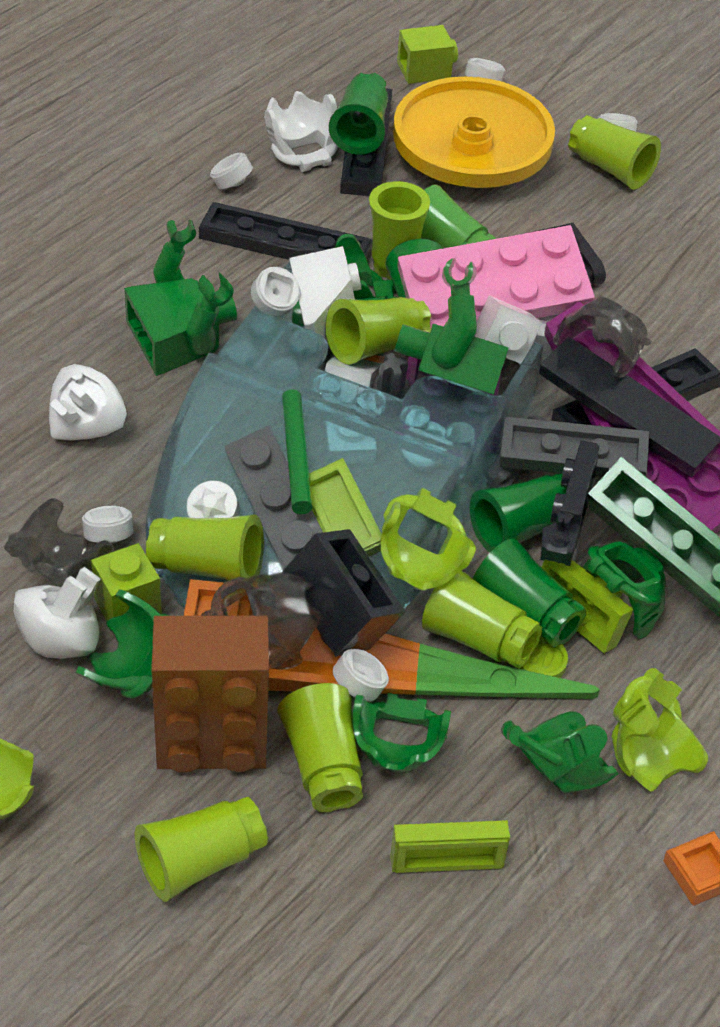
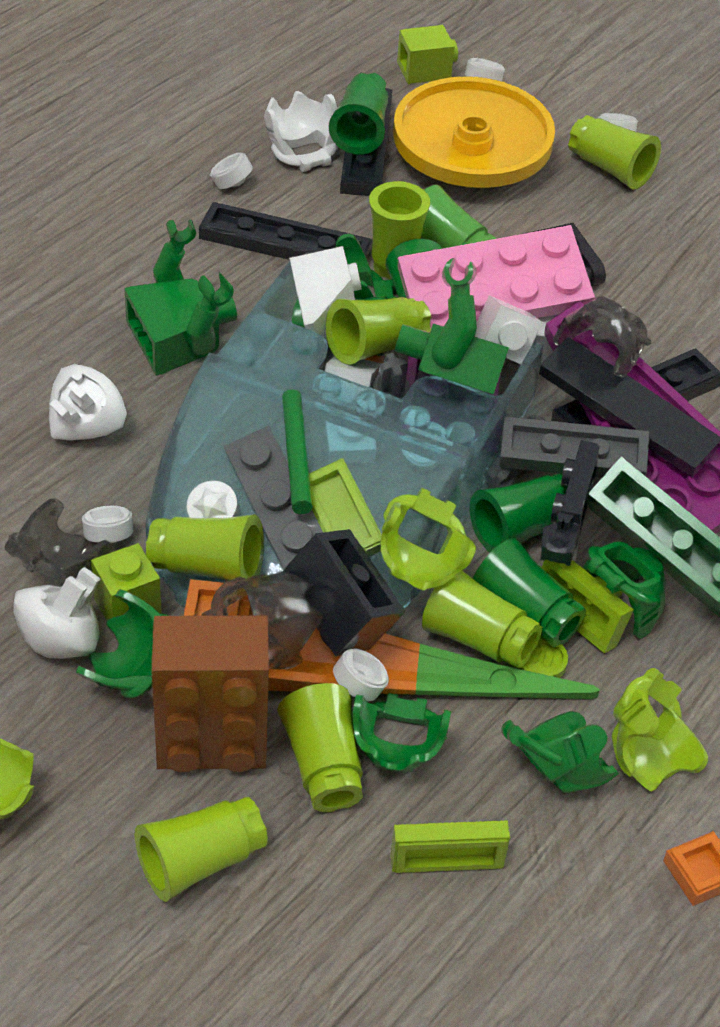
white tile [251,267,300,316] -> none

